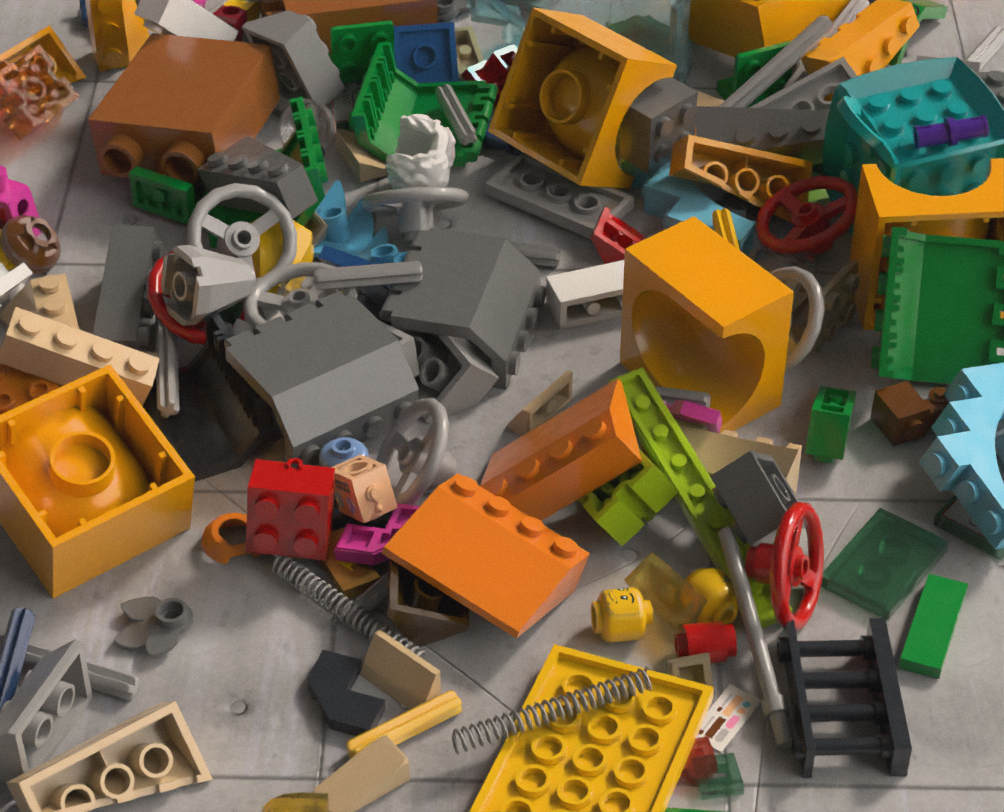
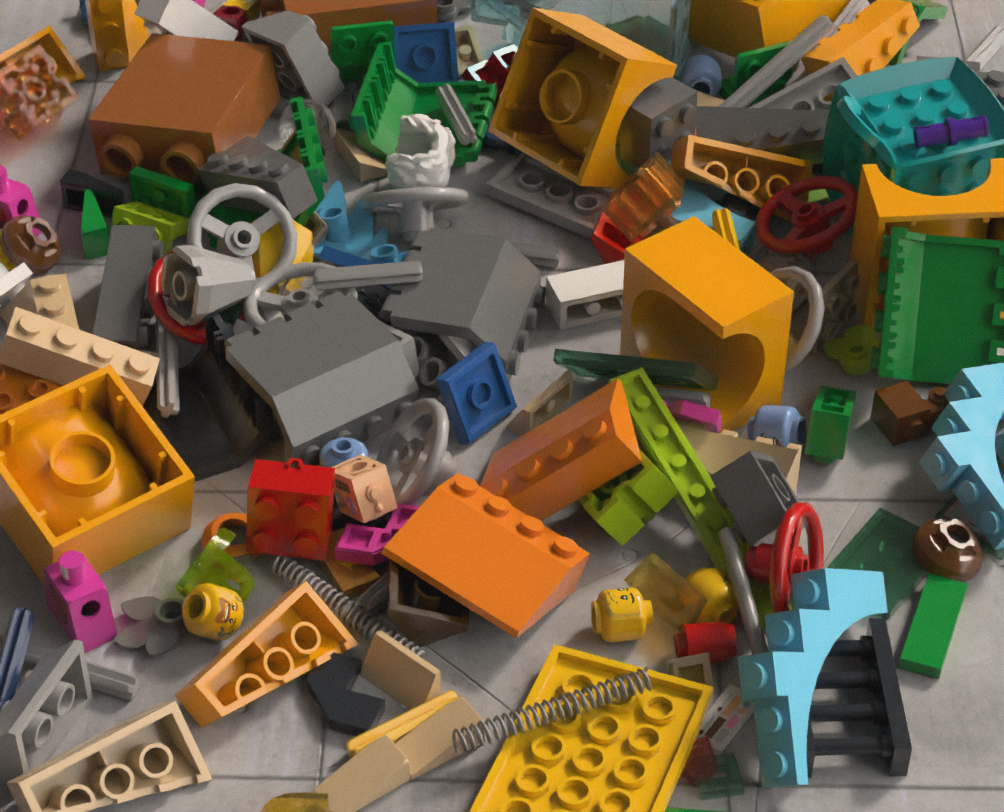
none -> dark pink torso [44,551,118,652]
none -> black slope [60,169,125,218]
none -> green slope [81,189,109,260]
none -> lime bracket [110,201,189,256]
none -> light orange wedge [174,581,358,728]
none -> clear neon green tile [175,527,255,604]
none -> yellow head [182,583,244,641]
none -> tan slope [394,696,485,780]
none -> blue tile [436,342,517,445]
none -> clear green tile [553,349,719,391]
none -> clear orange brick [603,151,685,242]
none -> medium blue head [681,55,721,97]
none -> medium azure arch [738,568,888,789]
none -> medium blue head [747,405,807,447]
none -> lime plate [823,324,880,375]
none -> reddish brown piece [911,519,983,582]

